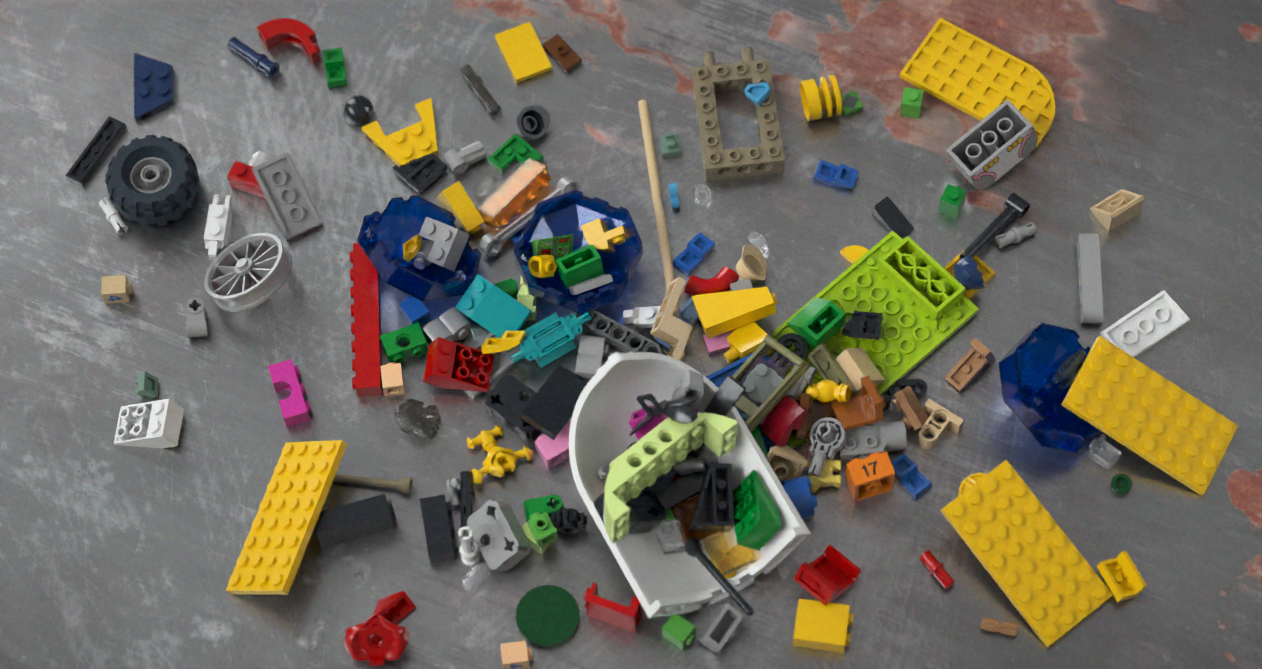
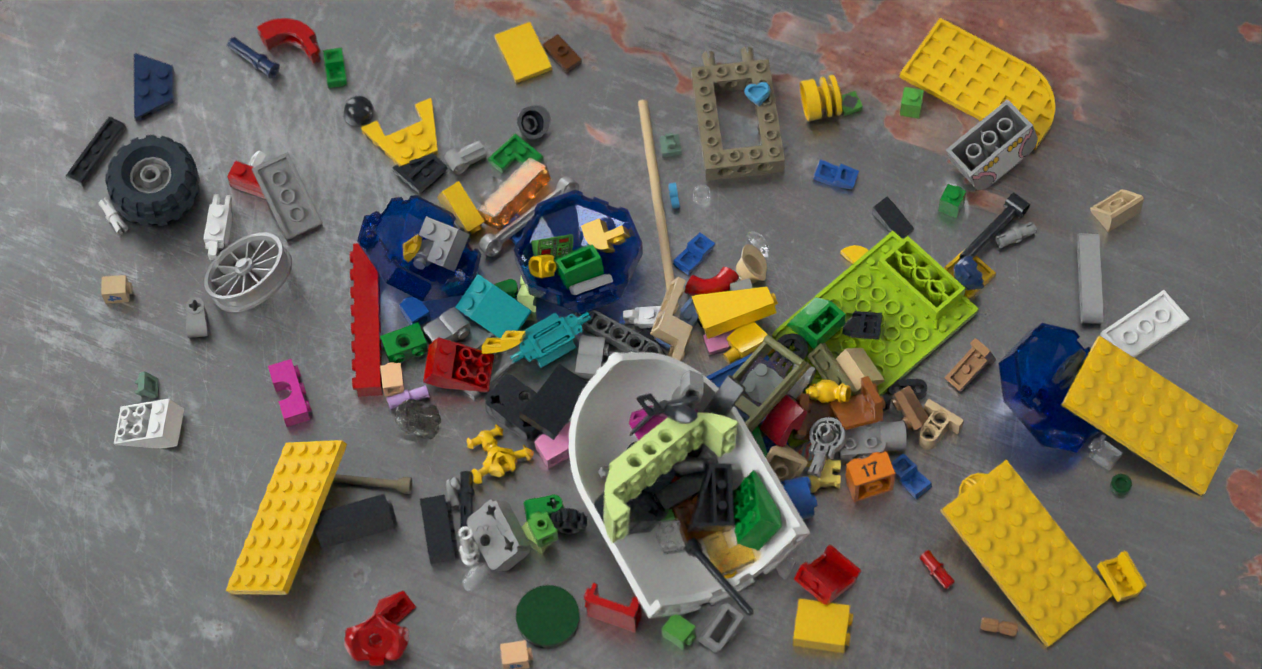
clear smoke pin [460,65,501,116] -> none
none -> lavender pin [387,385,430,410]

